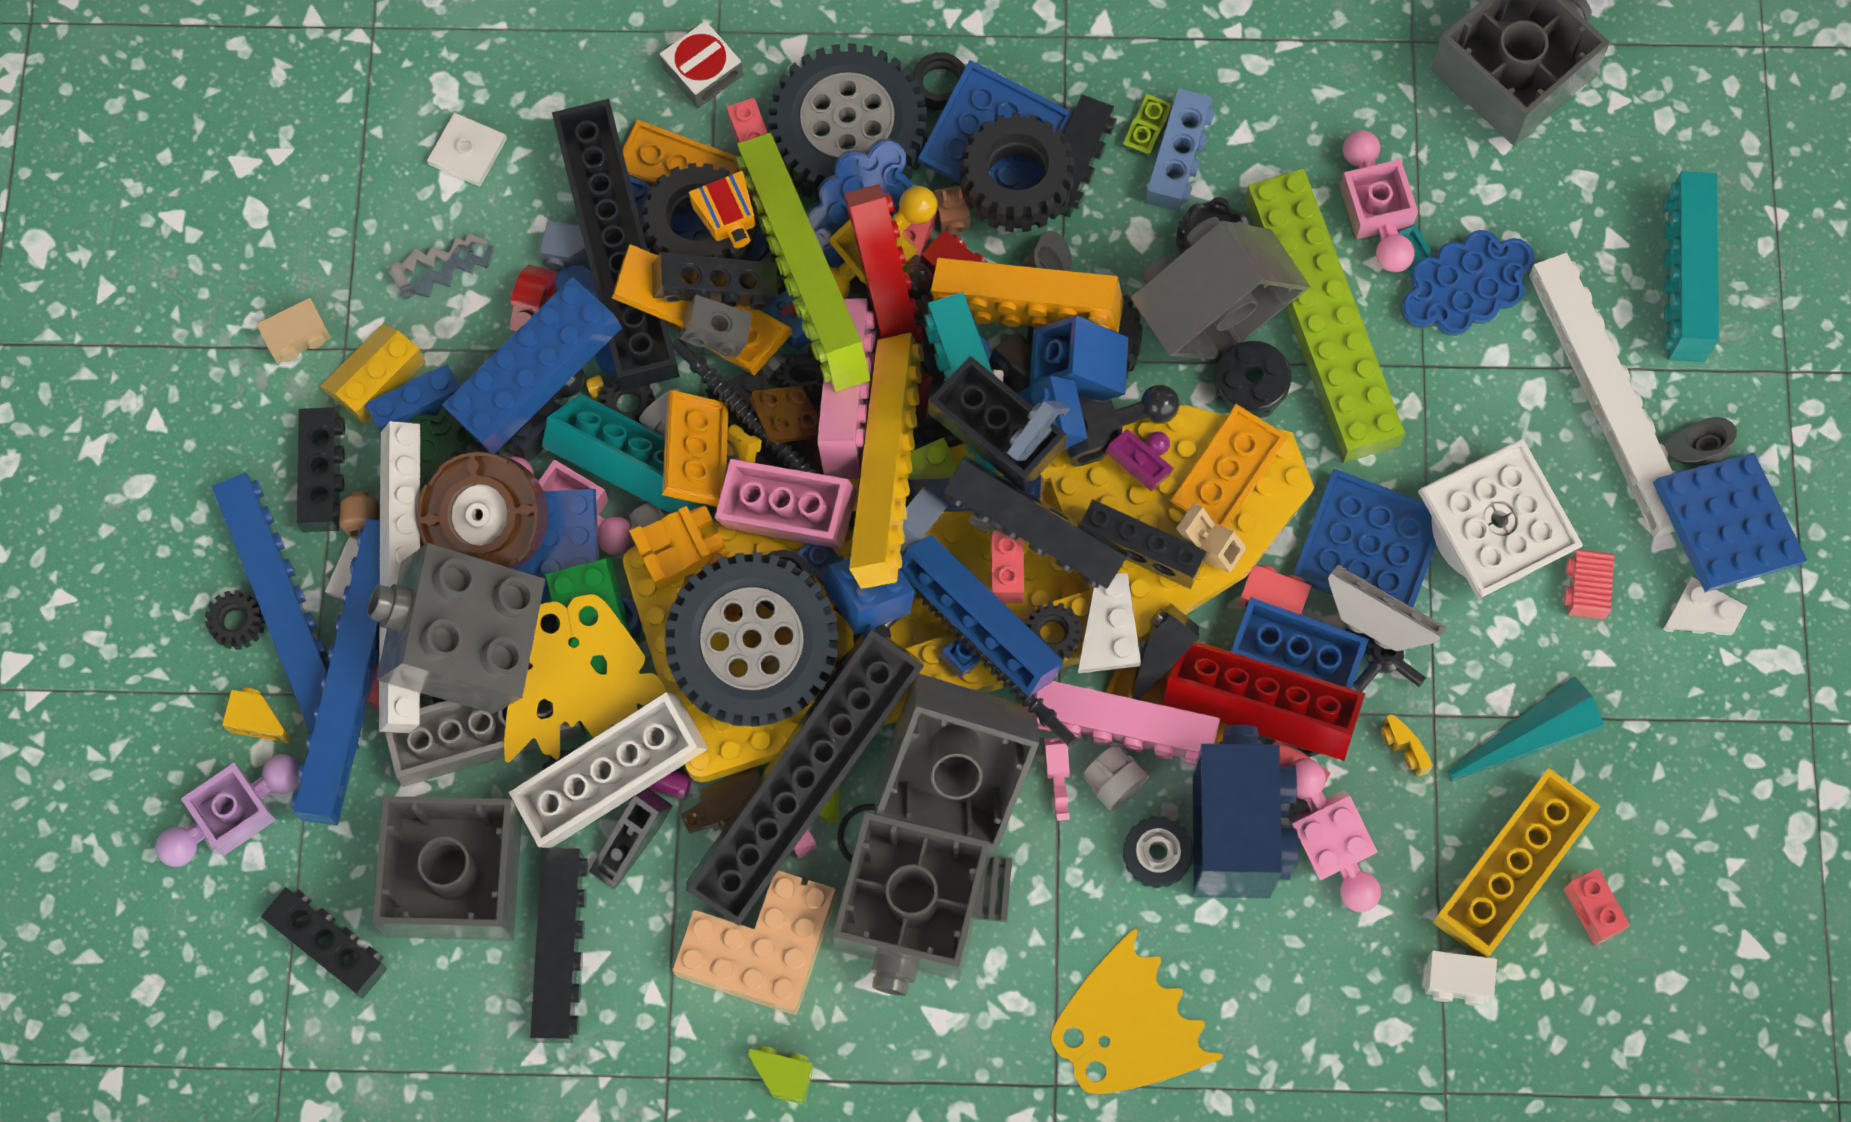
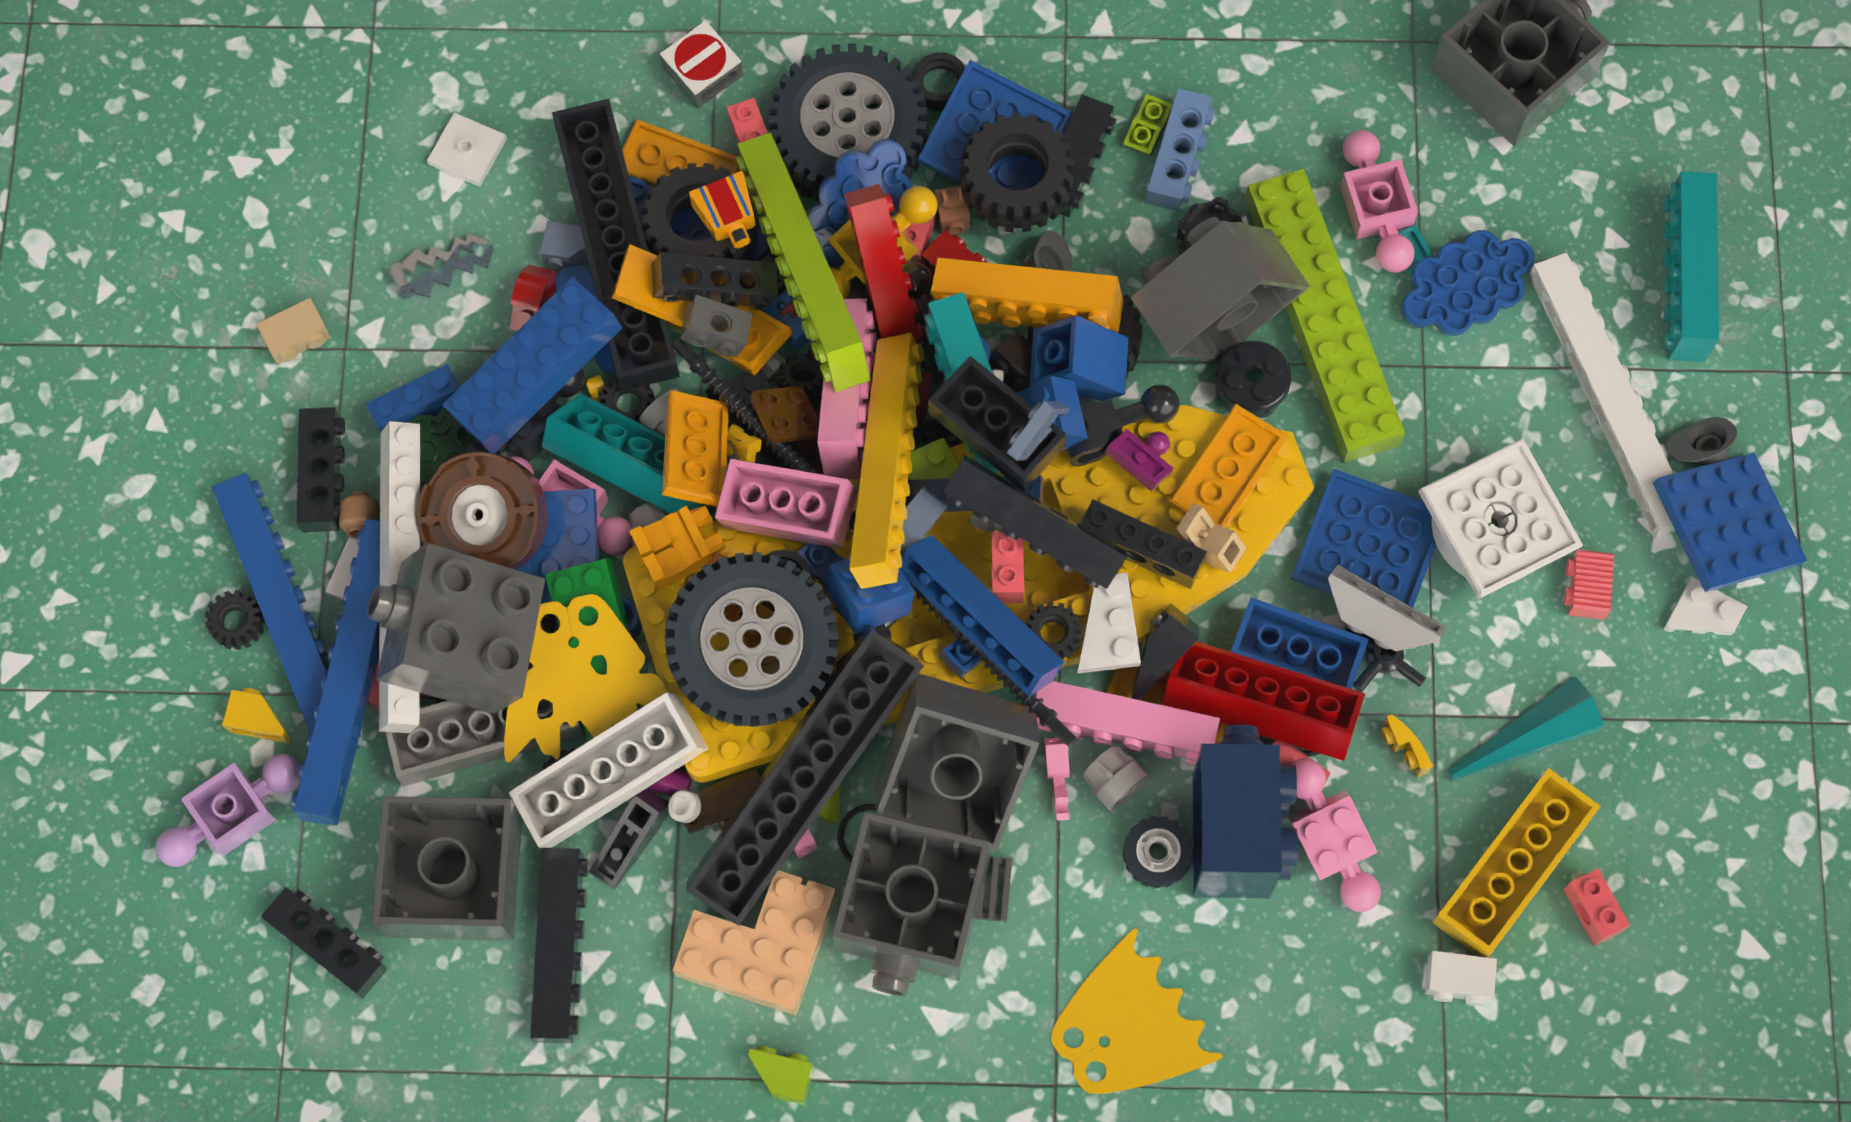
yellow slope [320,324,426,425] -> none
coral brick [1238,565,1312,615] -> none
none -> white tile [668,790,701,823]

